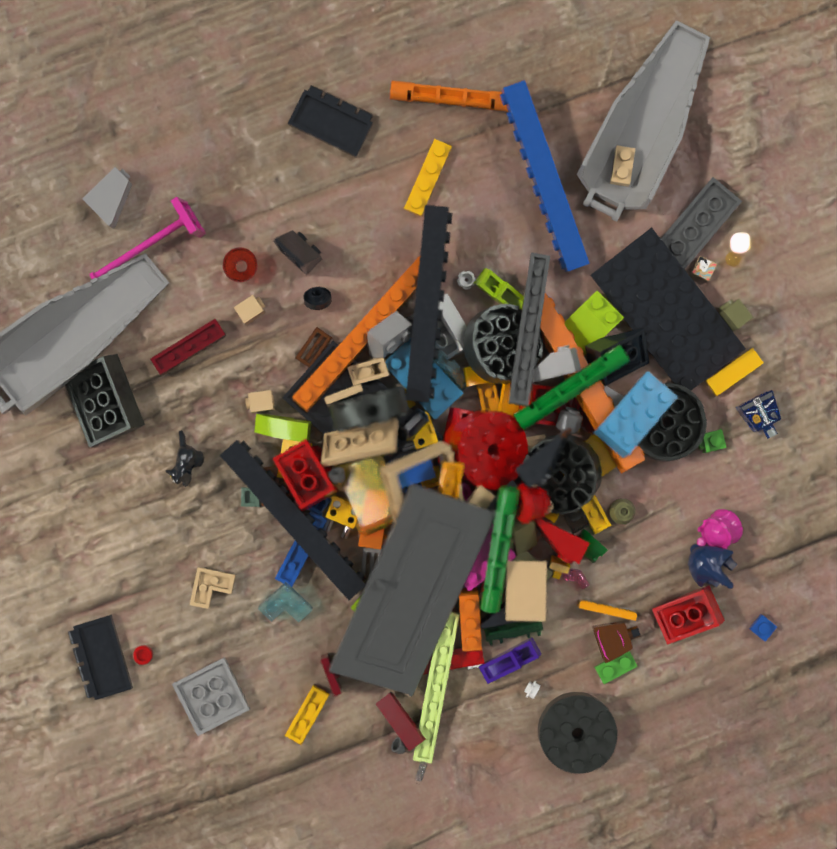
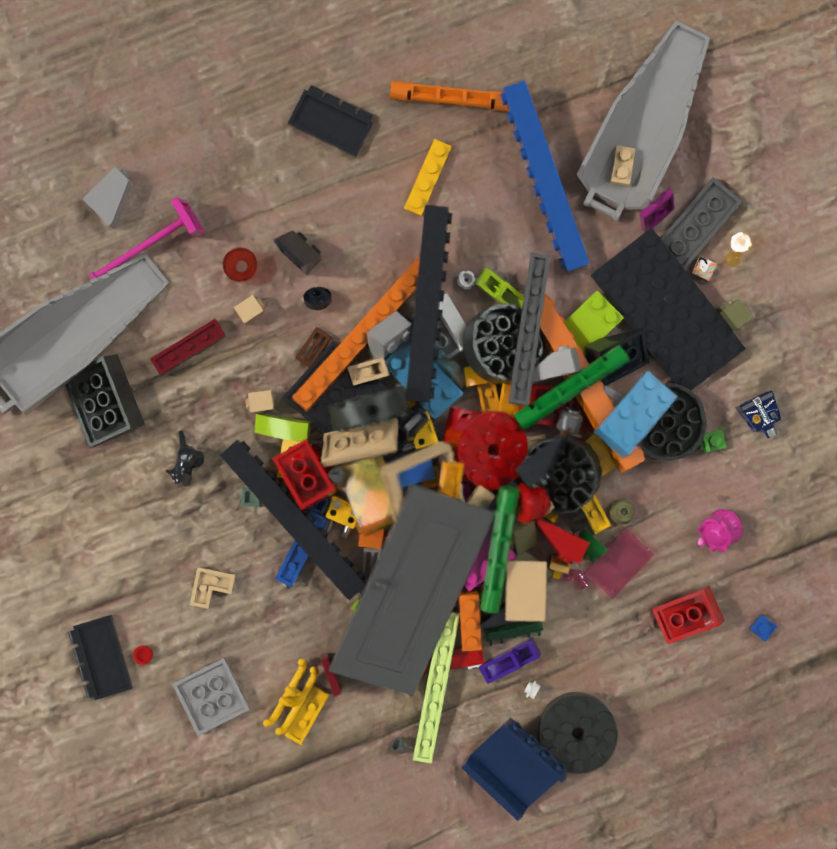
clear light blue plate [258,582,313,622] -> none
tan tile [324,384,363,406] -> none
dark red tile [376,692,426,751] -> none
clear piece [415,758,428,785] -> none
light orange tile [577,599,637,621] -> none
reddish brown torso [592,621,641,663] -> none
bright green plate [594,651,638,684] -> none
dark blue piece [688,544,738,589] -> none
yellow tile [705,348,764,396] -> none
none -> yellow piece [263,658,319,735]
none -> dark blue panel [461,717,568,821]
none -> clear pink piece [584,528,654,599]
none -> magenta tile [639,188,675,232]

